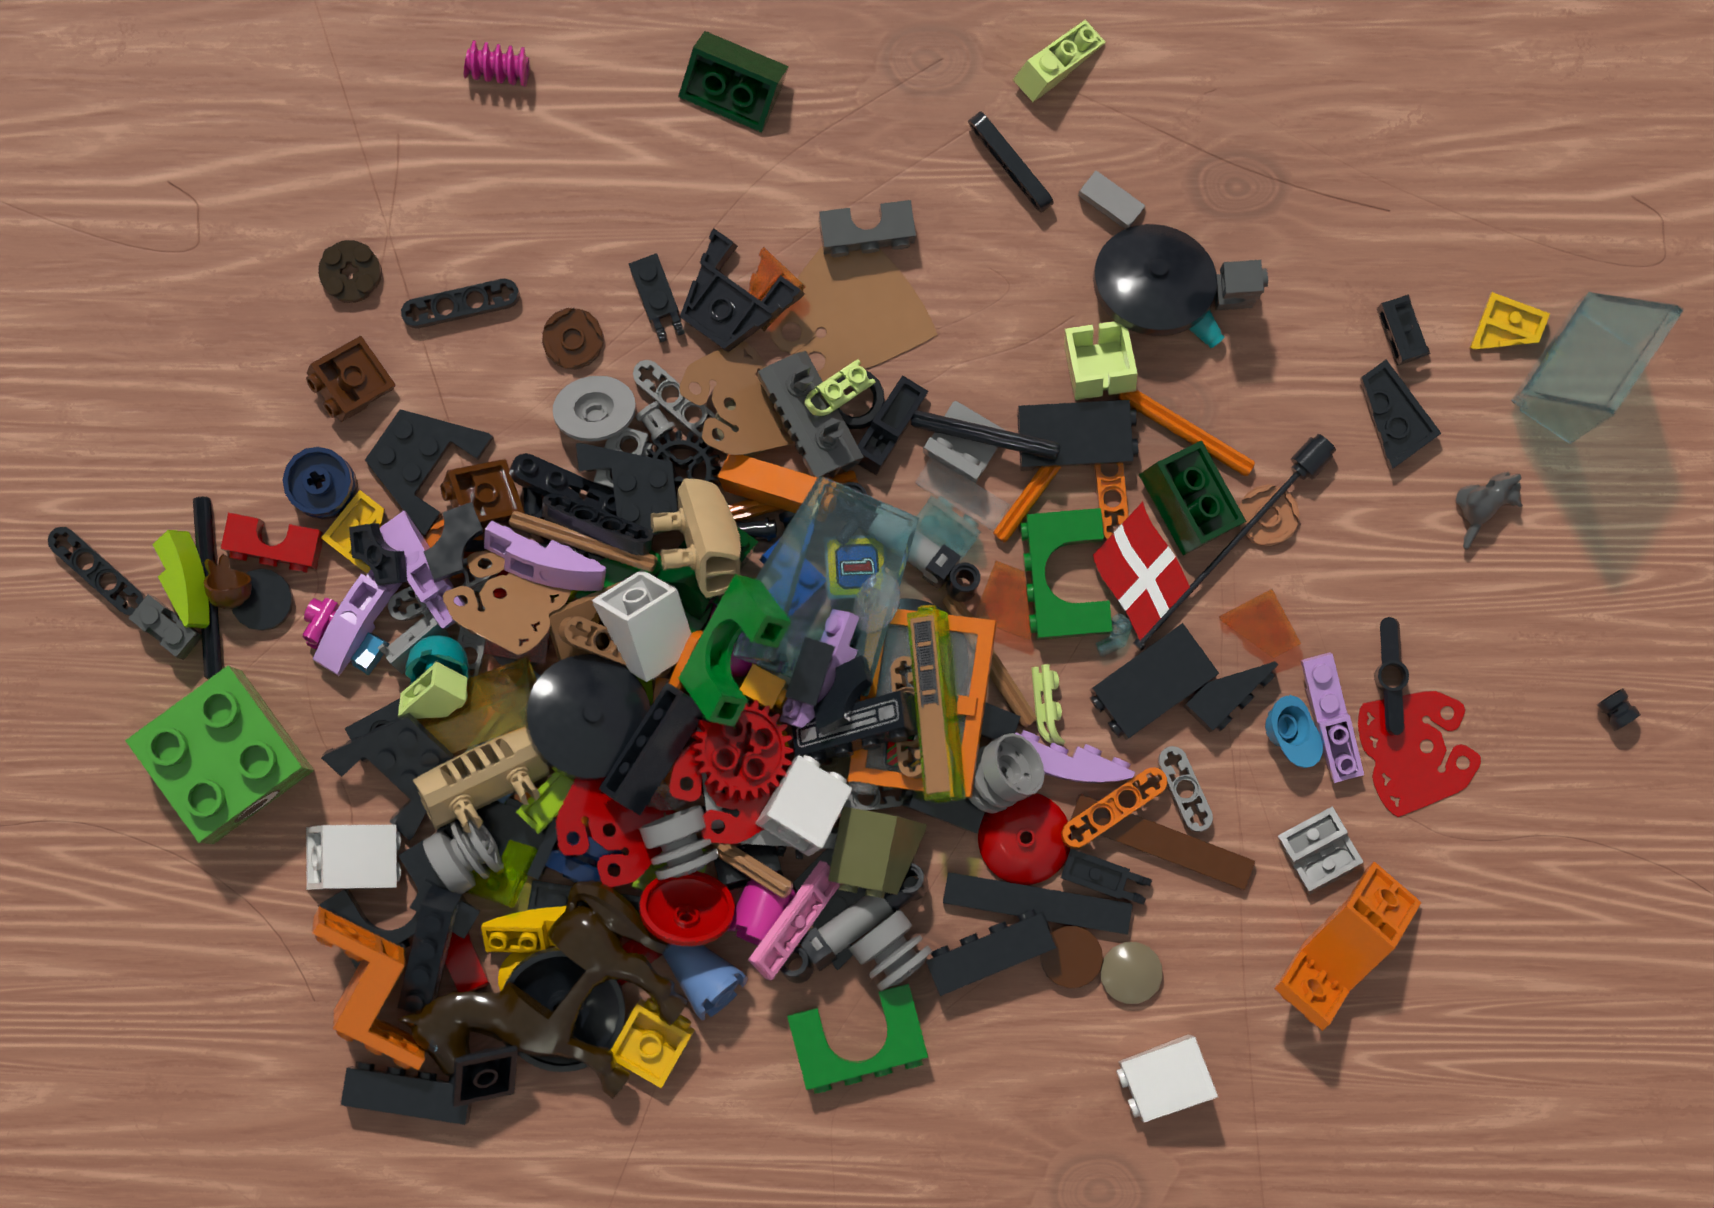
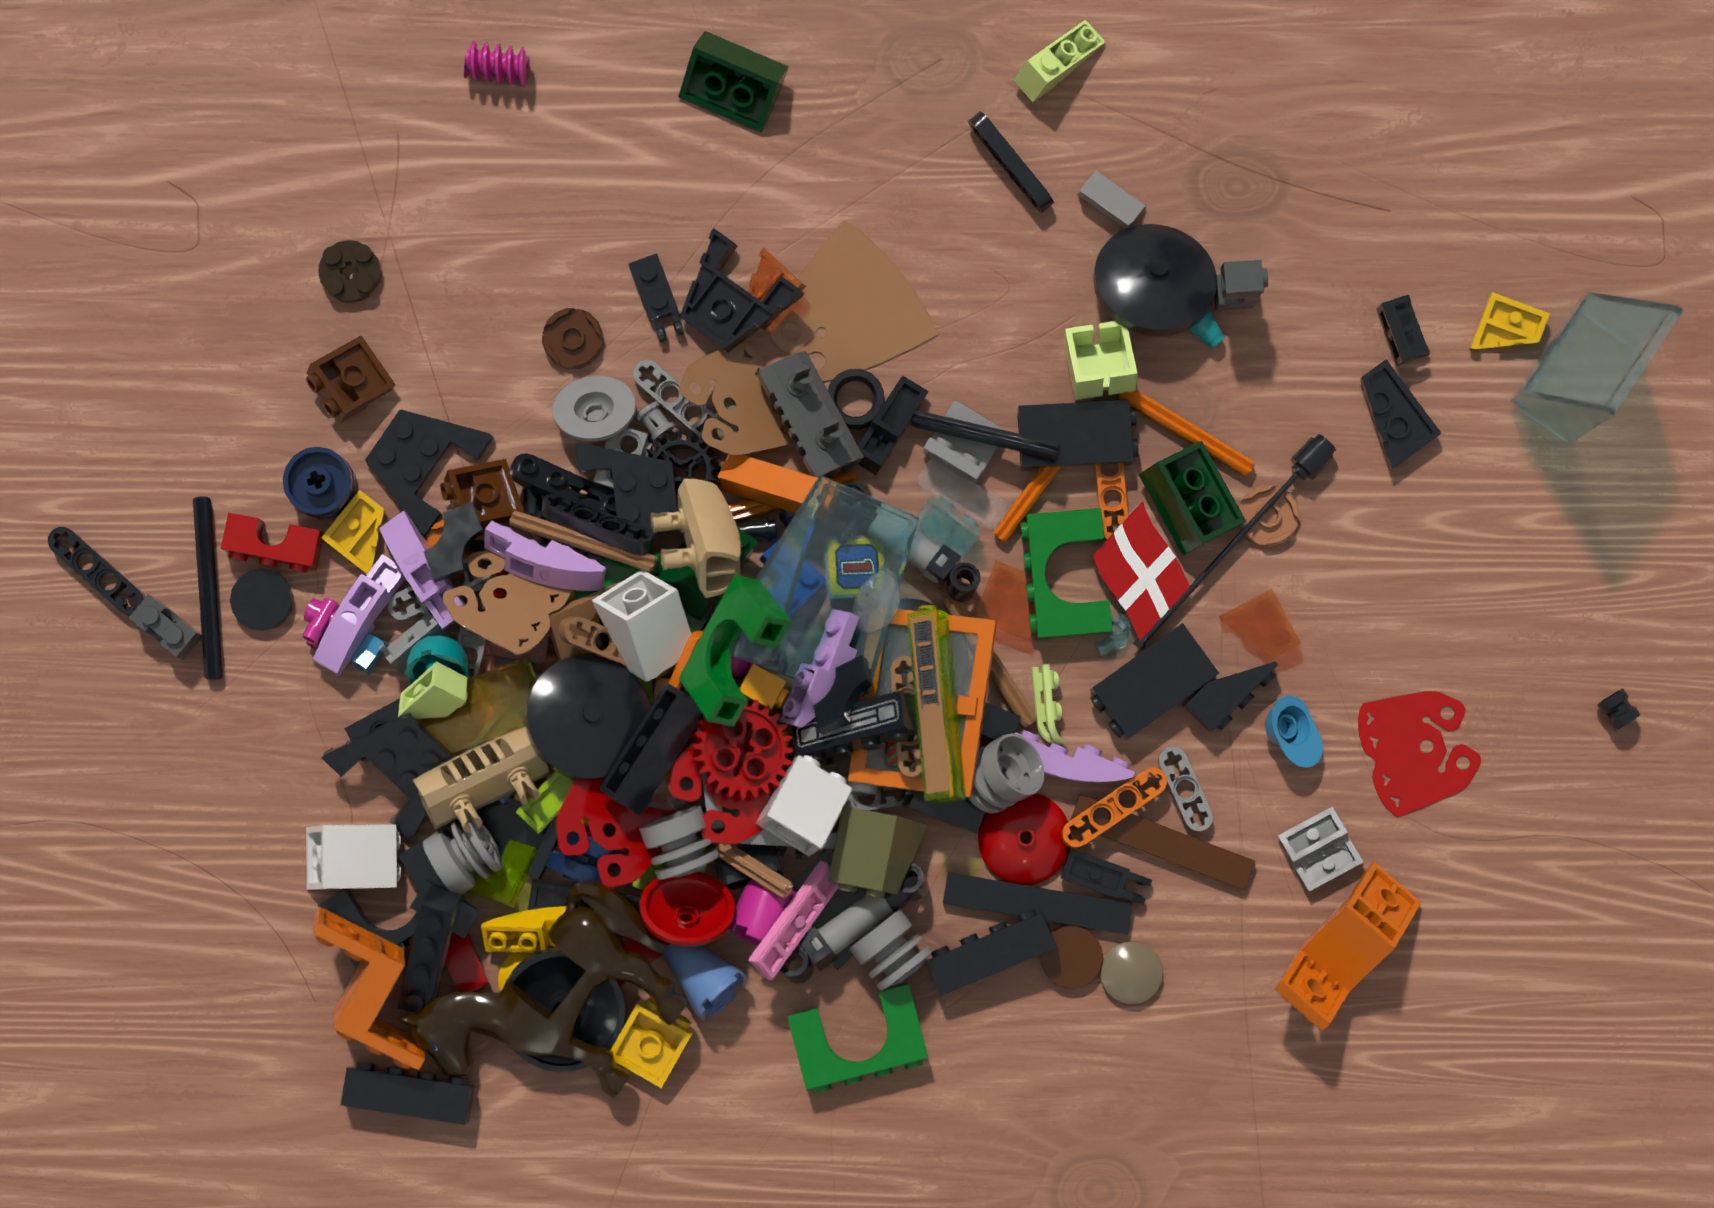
bright green brick [125,665,314,844] -> none
lime slope [152,530,209,628] -> none
reddish brown piece [204,554,252,610] -> none
black tile [349,523,408,586] -> none
black beam [401,279,520,329] -> none
black slope [452,1045,518,1107] -> none
black tile [785,637,835,707] -> none
yellowish green piece [804,359,876,416] -> none
dark grey arch [819,200,916,257] -> none
white slope [1116,1035,1218,1122] -> none
lavender slope [1300,652,1364,783] -> none
black piece [1374,617,1409,735] -> none
dark grey animal [1455,472,1522,550] -> none

